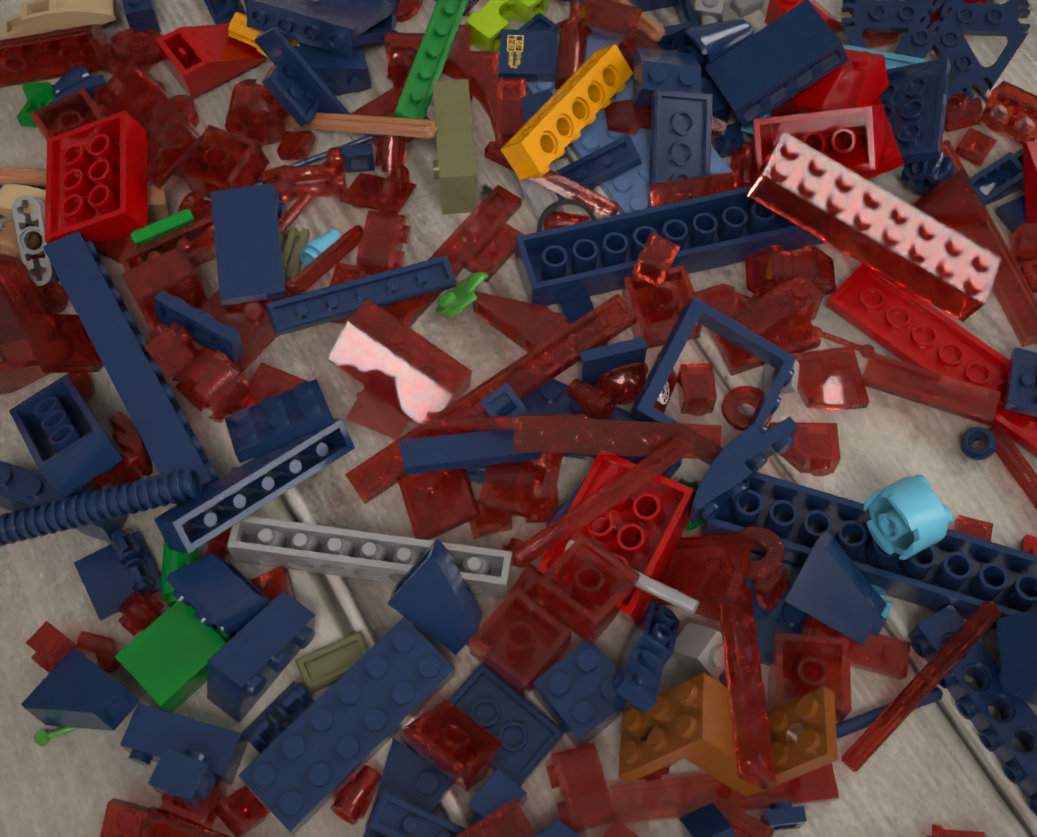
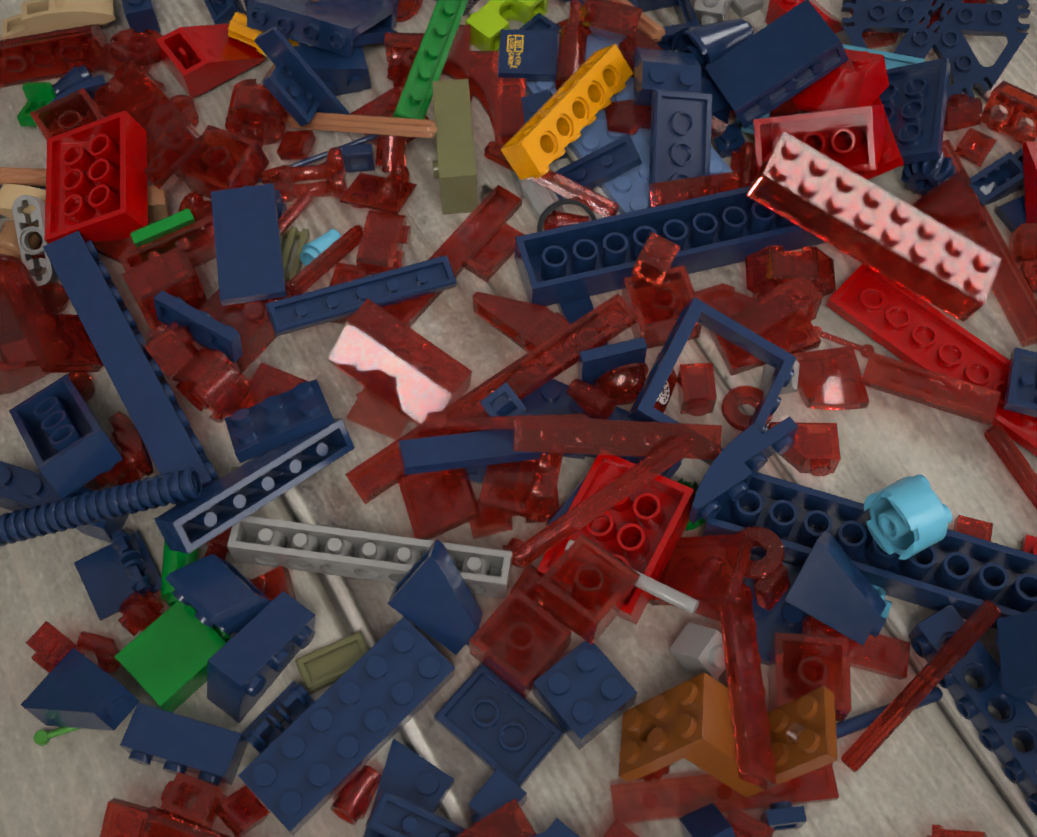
dark blue brick [148,747,215,808] -> none
clear red slope [403,699,503,791] -> none
bright green plate [436,272,489,319] -> none
clear red brick [546,743,616,833] -> none
dark blue slope [612,600,680,714] -> none
dark blue plate [961,427,997,460] -> none

